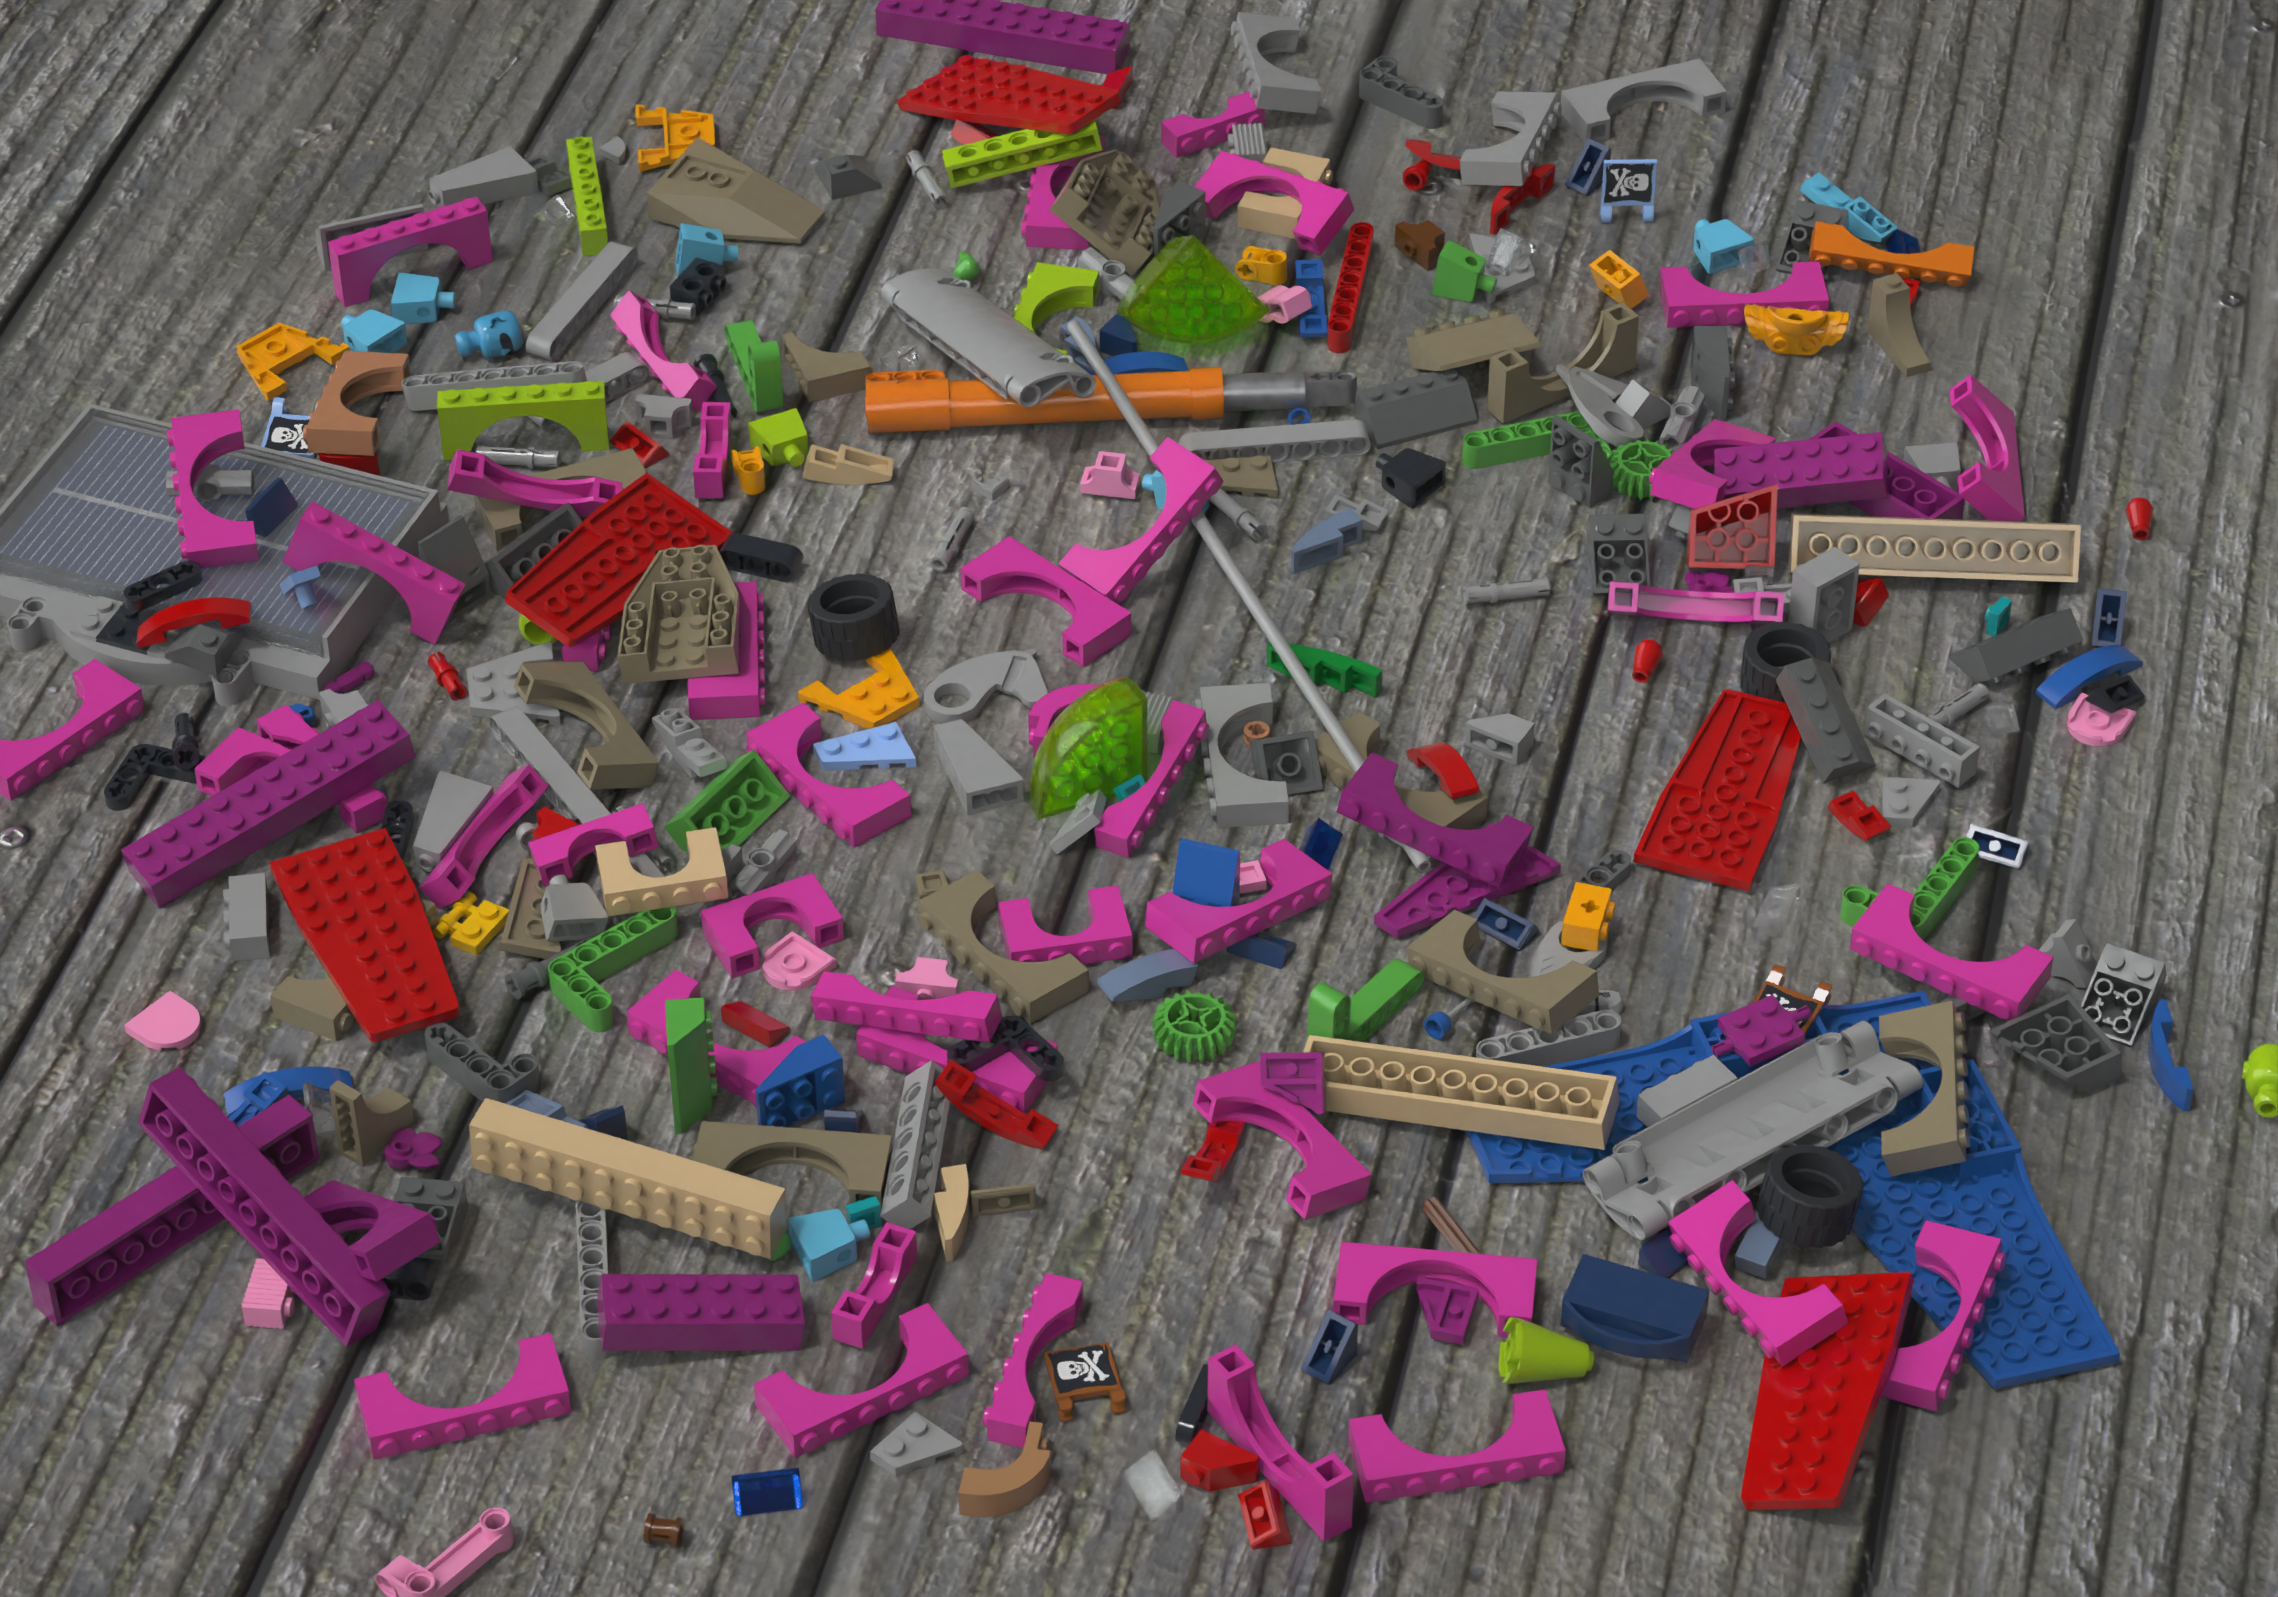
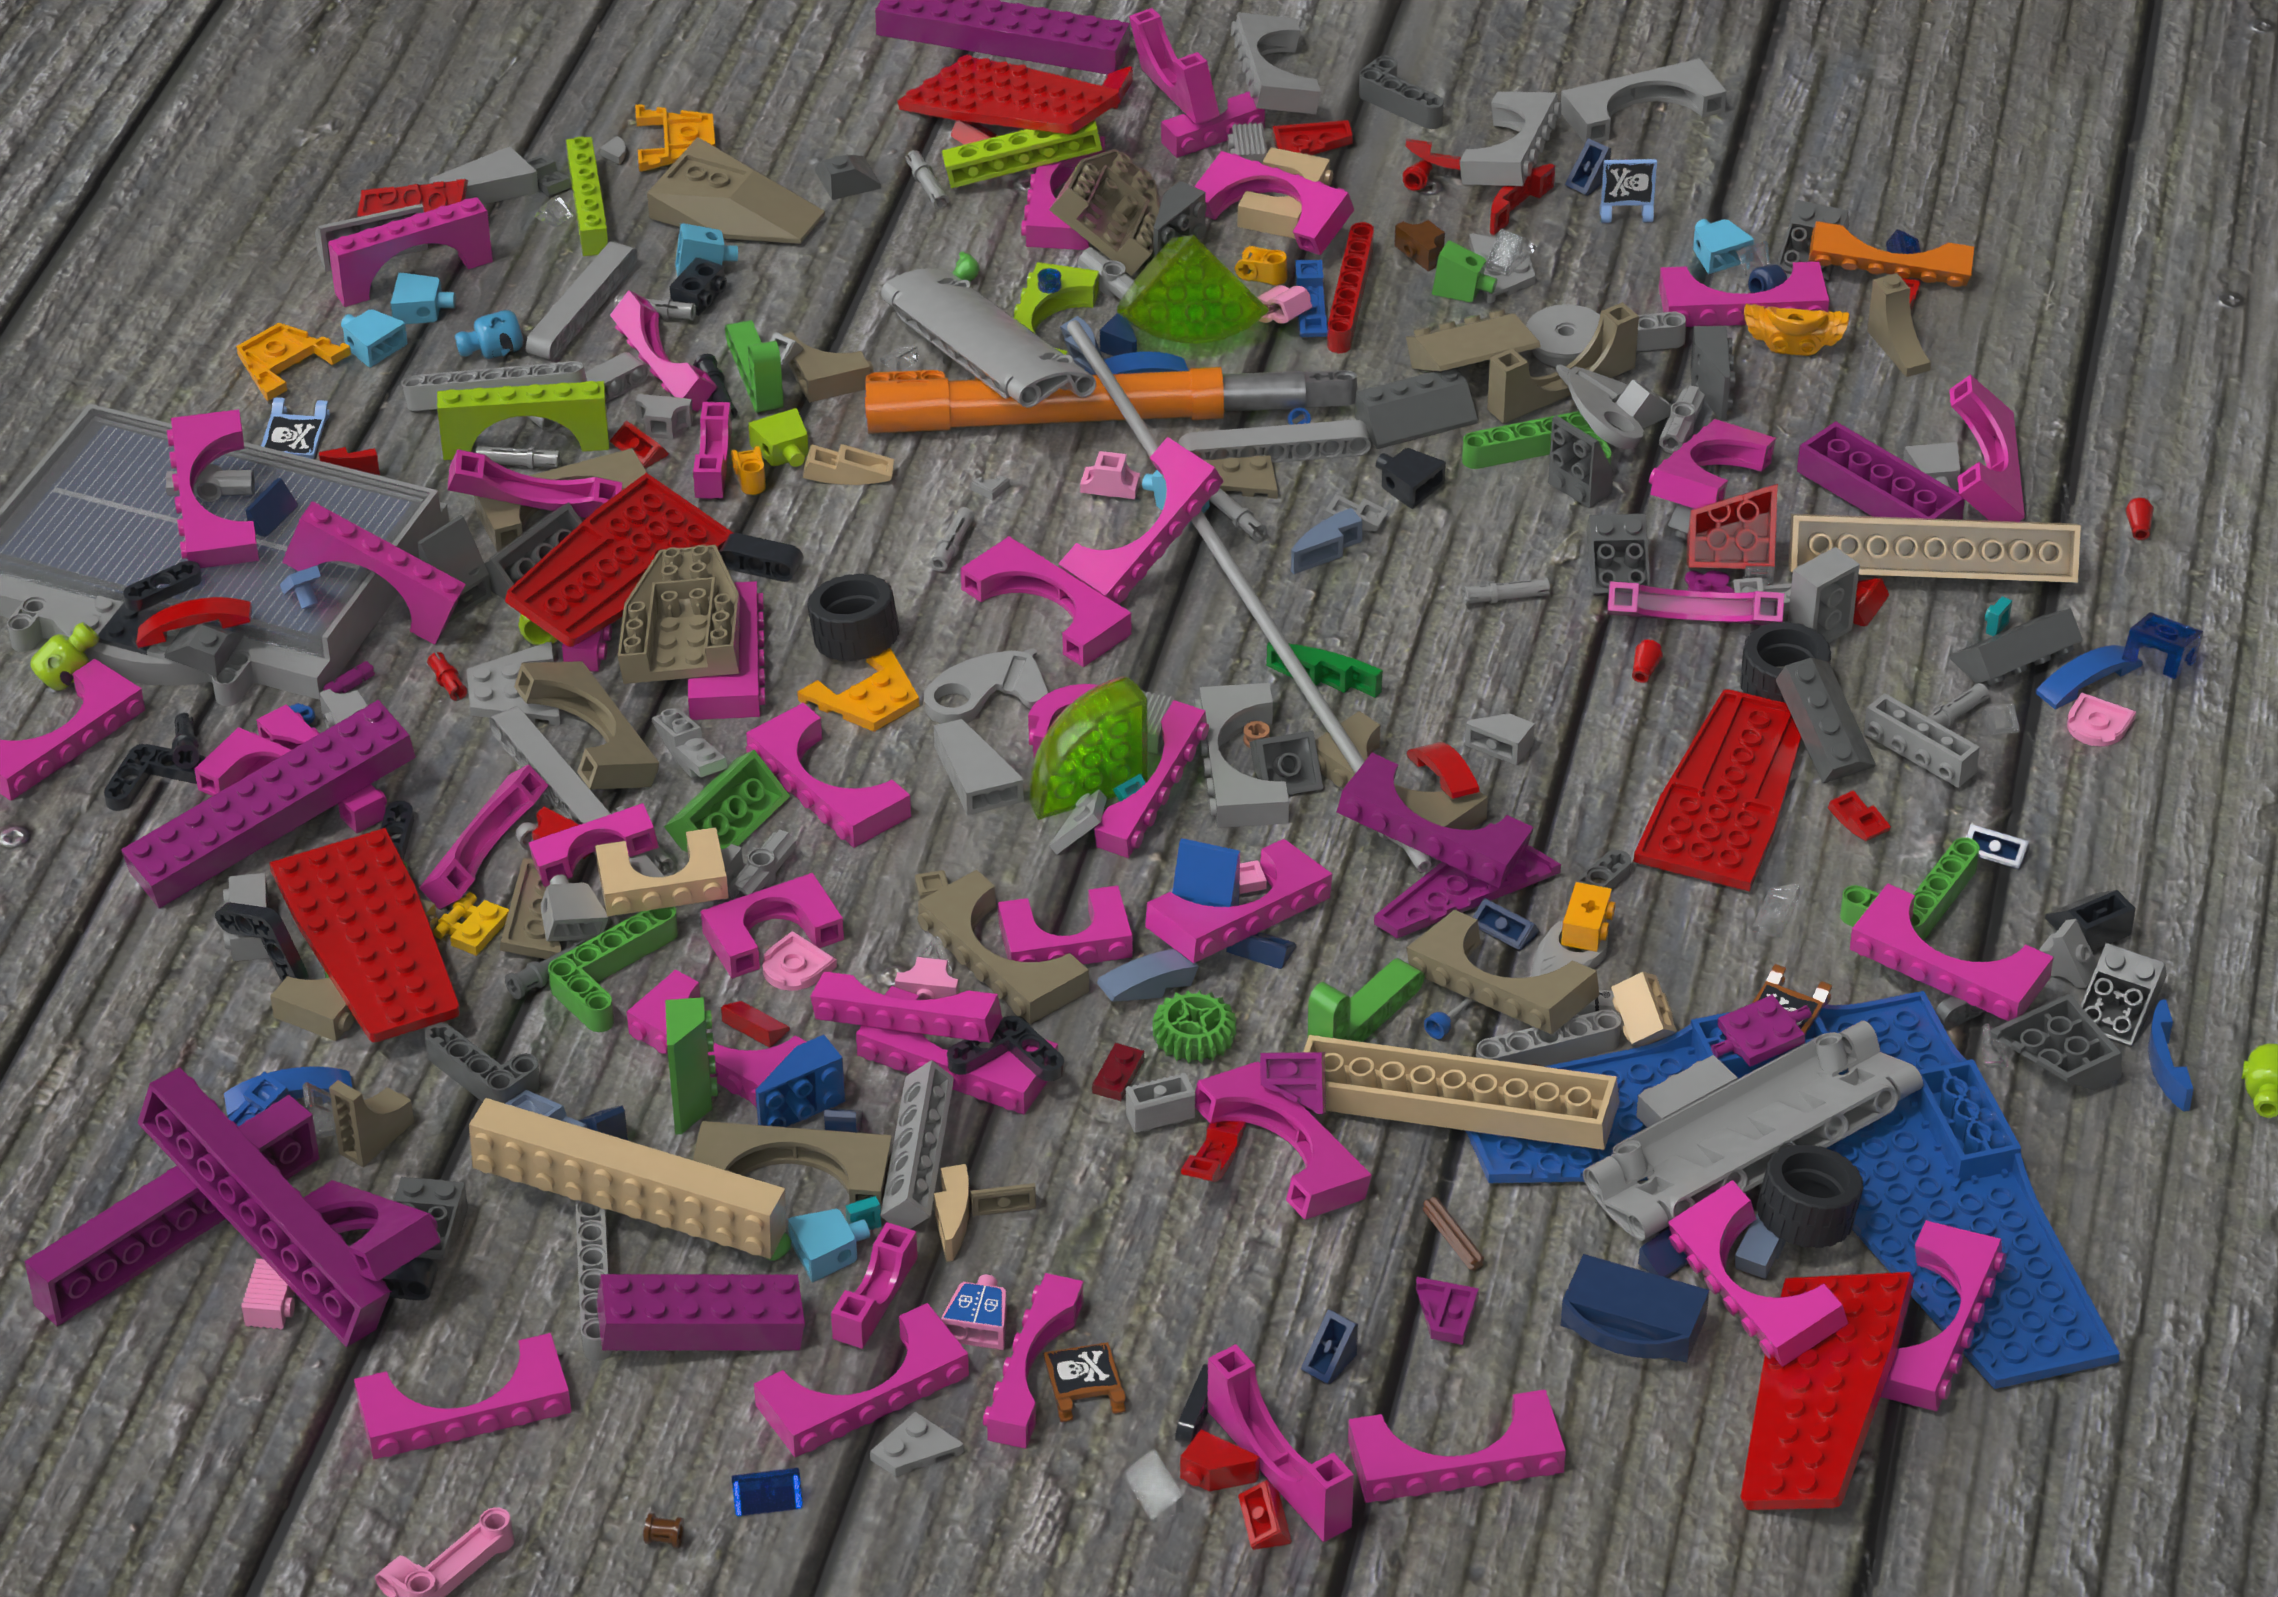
bright pink tile [124,991,201,1051] -> none
nougat arch [303,351,410,456] -> none
magenta plate [384,1128,443,1169] -> none
light grey slope [413,771,494,872] -> none
light blue wing [813,722,916,771] -> none
red slope [935,1059,1059,1149] -> none
medium nougat arch [959,1422,1051,1517] -> none
clear blue slope [1299,818,1343,870] -> none
dark pink arch [1333,1242,1537,1338] -> none
lime cone [1498,1317,1594,1384] -> none
light orange brick [1589,250,1649,309] -> none
bright green gear [1609,439,1676,501] -> none
magenta brick [1714,432,1888,508] -> none
medium azure slope [1800,173,1898,242] -> none
dark tan arch [1879,1001,1970,1176] -> none
light grey wing [1881,777,1940,828] -> none
black slope [2085,675,2146,713] -> none
dark blue slope [2091,588,2127,647] -> none
none -> lime piece [30,622,99,691]
none -> black beam [215,902,309,982]
none -> red wing [357,179,468,217]
none -> light grey slope [770,332,803,366]
none -> torso [941,1274,1007,1350]
none -> bush [1037,268,1062,294]
none -> dark red plate [1092,1043,1145,1102]
none -> light grey brick [1126,1072,1195,1133]
none -> dark pink arch [1129,8,1220,125]
none -> red wing [1272,120,1353,155]
none -> light grey beam [1526,304,1686,367]
none -> tan brick [1611,972,1677,1046]
none -> dark blue head [1748,264,1788,293]
none -> black slope [2045,890,2136,951]
none -> clear blue panel [2122,612,2204,679]

